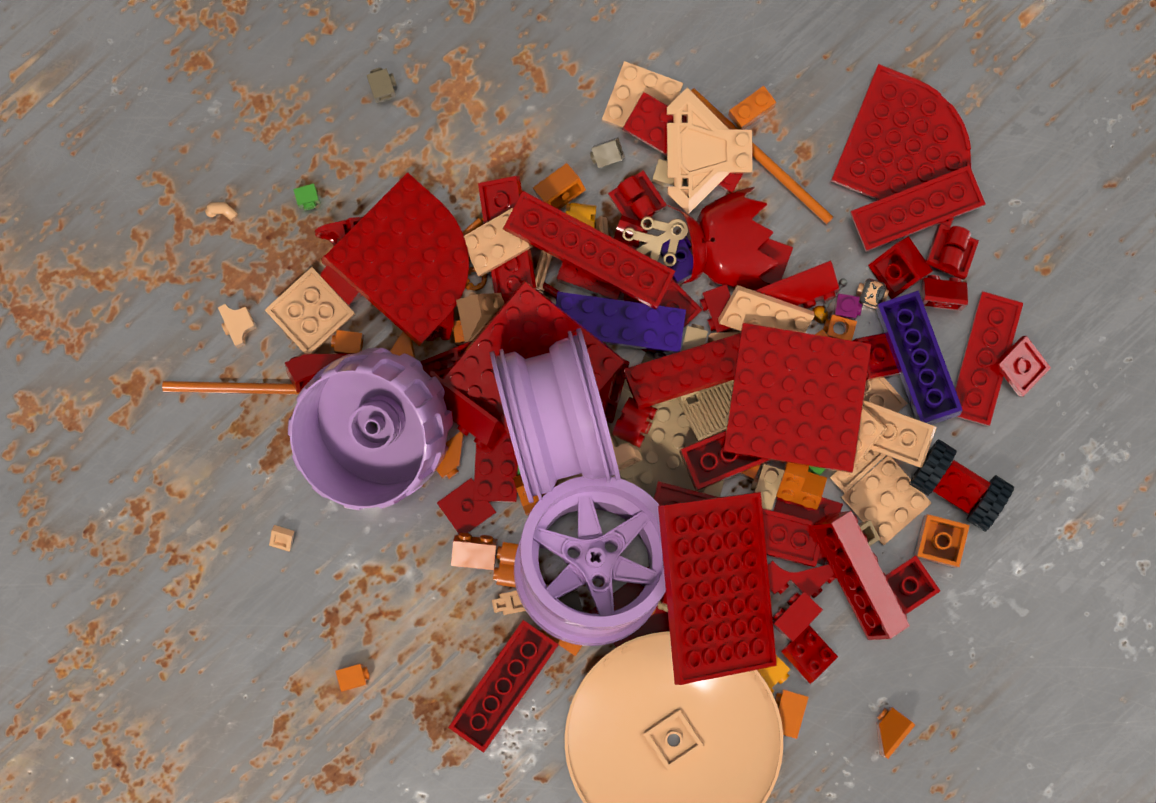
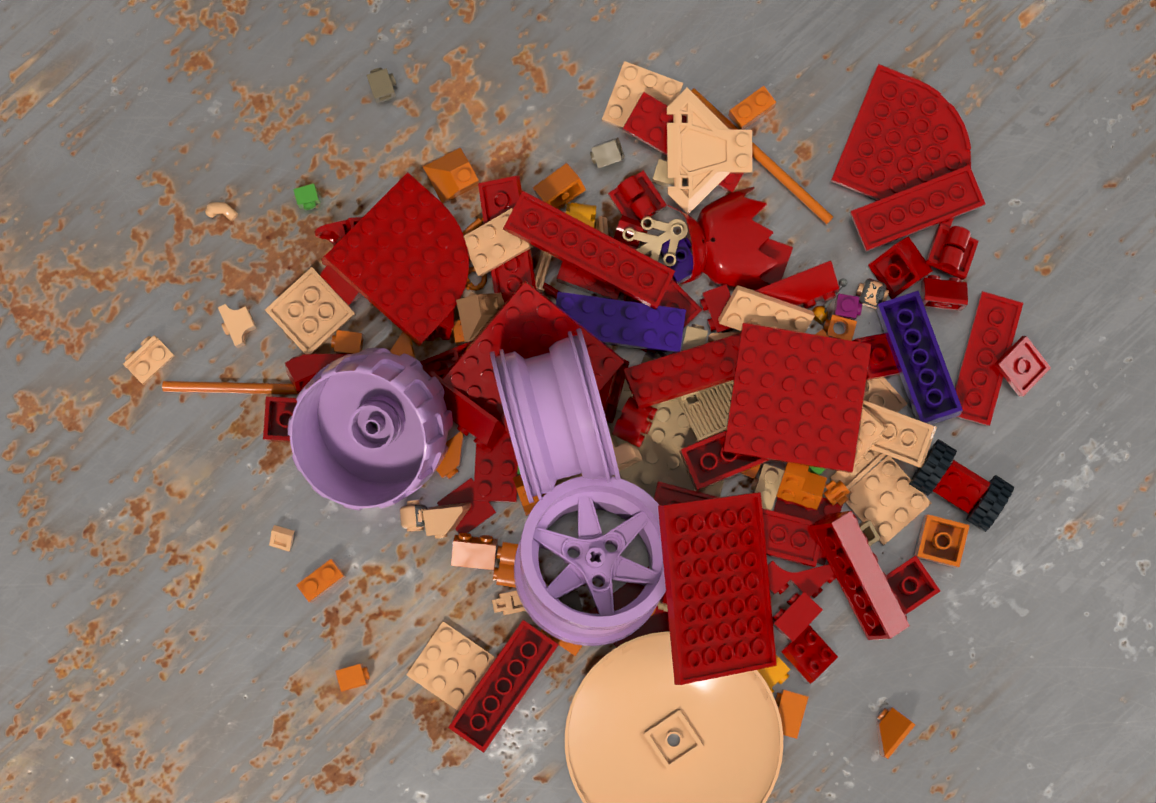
none -> light nougat bracket [123,335,175,385]
none -> red brick [263,396,297,443]
none -> orange brick [296,559,346,603]
none -> light nougat head [400,500,427,532]
none -> light nougat plate [406,621,496,711]
none -> orange slope [423,148,479,204]
none -> light nougat slope [423,503,471,539]
none -> orange gear [823,480,850,506]

